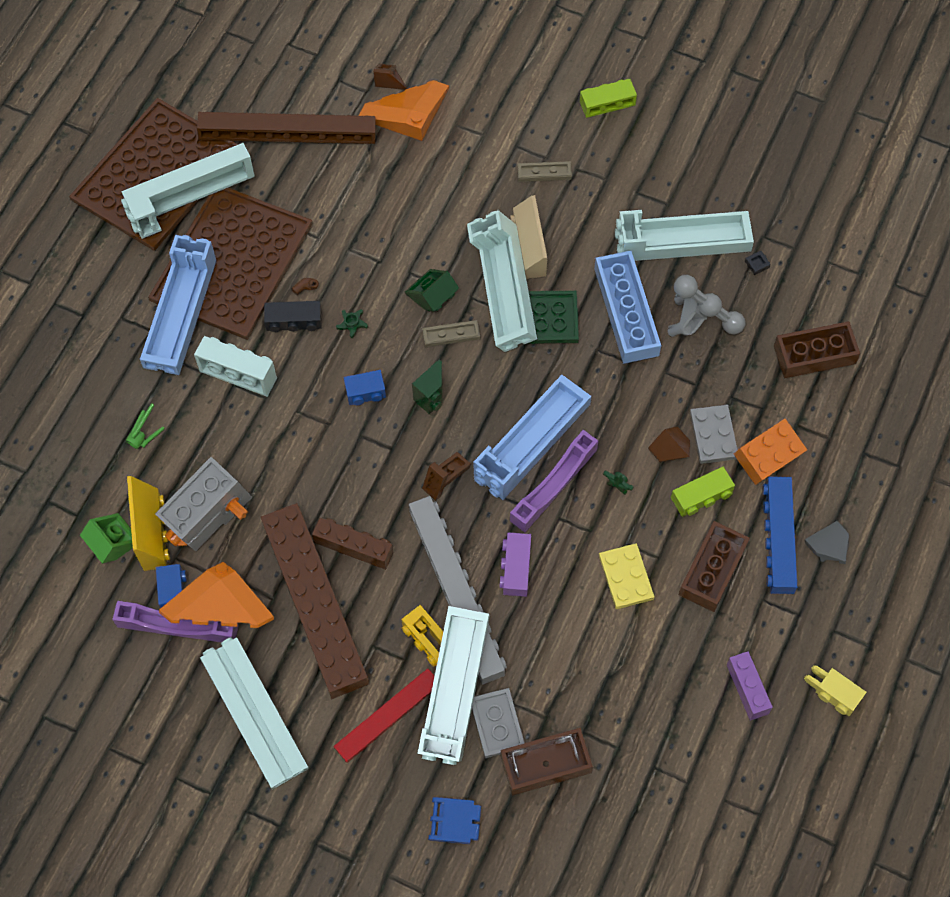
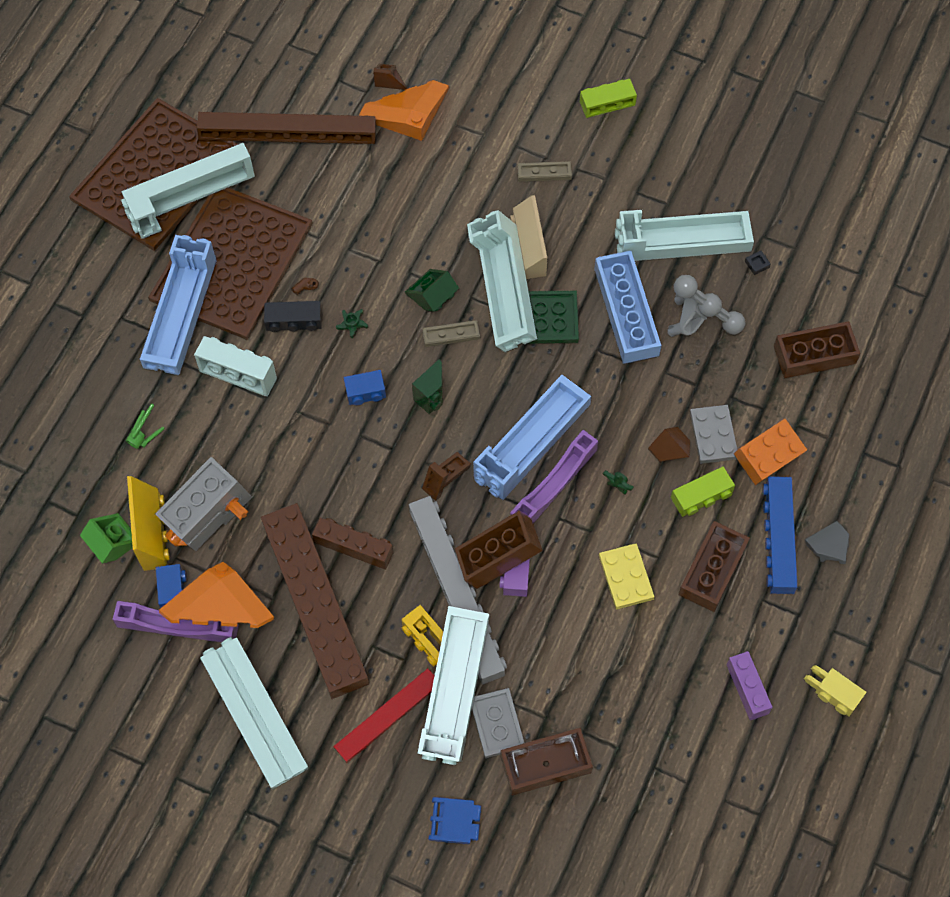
none -> reddish brown brick [455,510,543,589]

